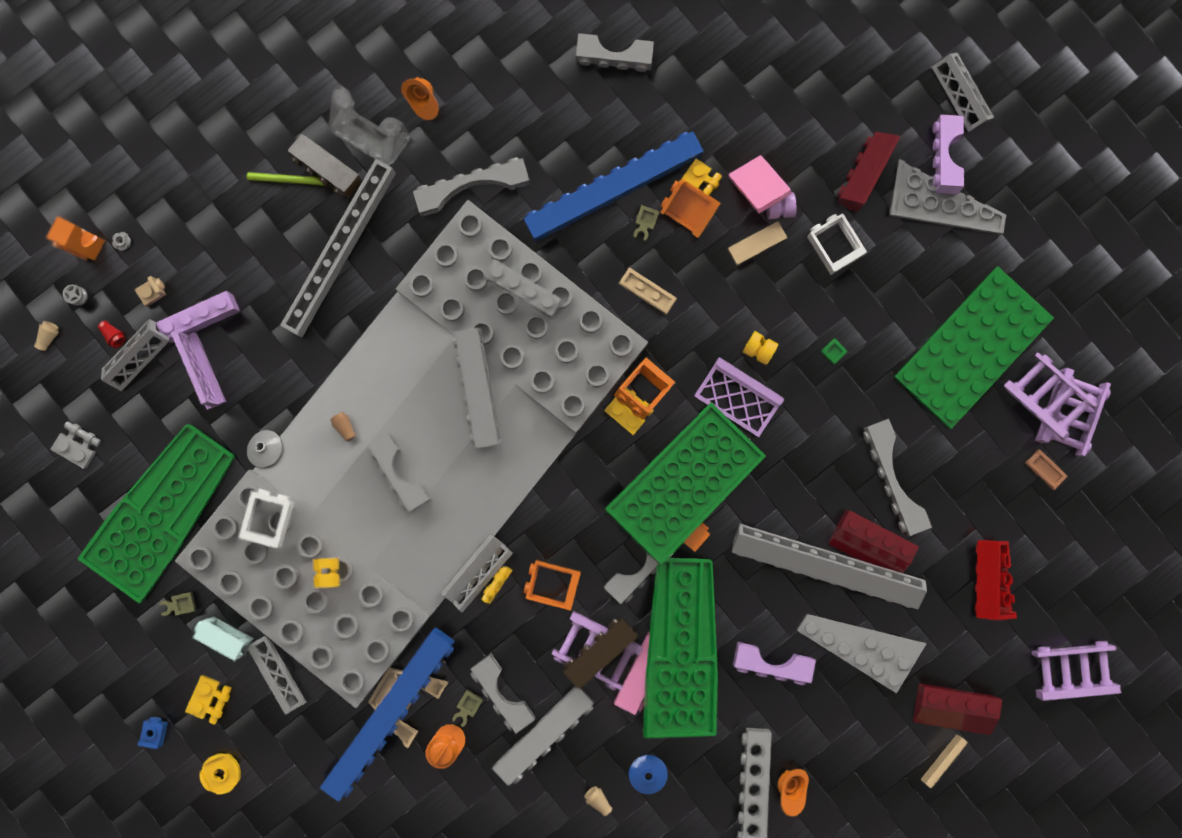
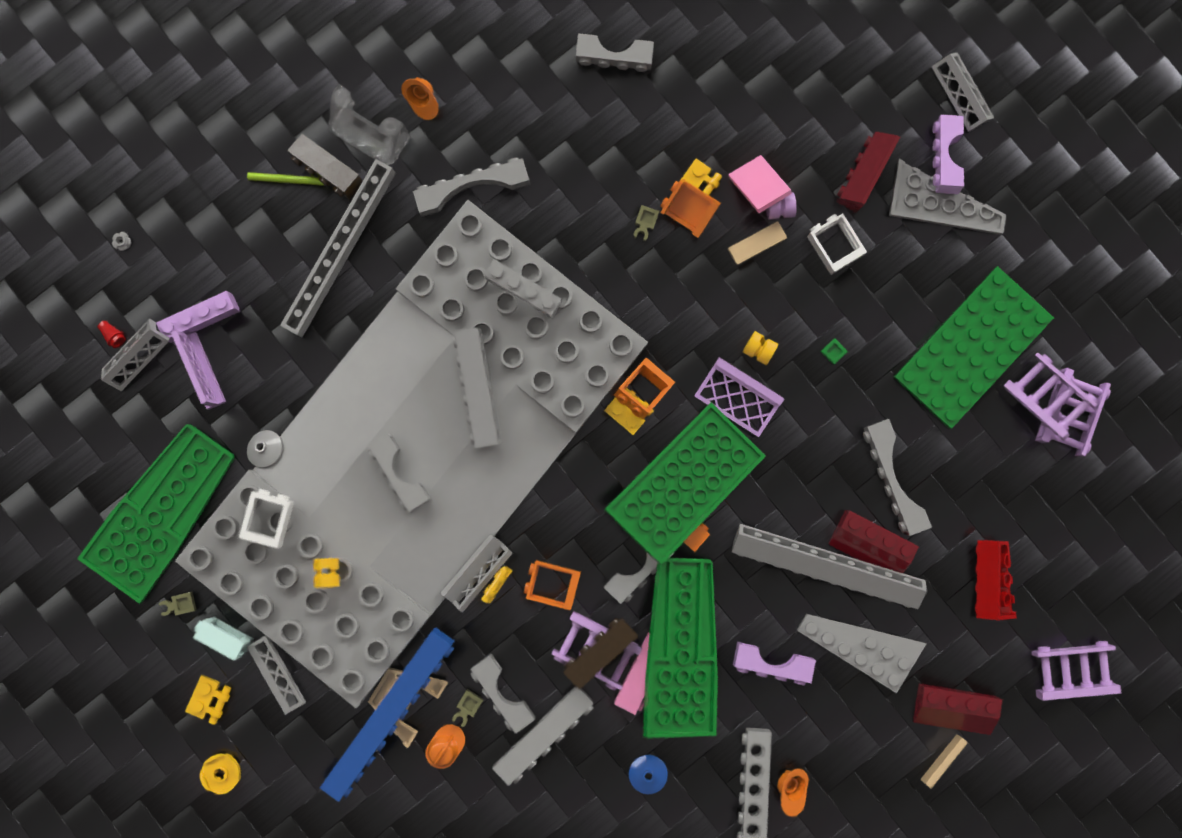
tan cone [34,321,59,351] -> none
orange arch [46,217,105,261] -> none
light grey plate [51,421,101,469] -> none
light grey wheel [63,285,88,306] -> none
tan bracket [135,276,166,306] -> none
blue brick [138,717,168,749] -> none
medium nougat cone [330,412,356,442] -> none
blue brick [524,131,704,242] -> none
tan cone [584,786,612,816] -> none
tan tile [619,268,677,315] -> none
nougat tile [1025,449,1068,490] -> none

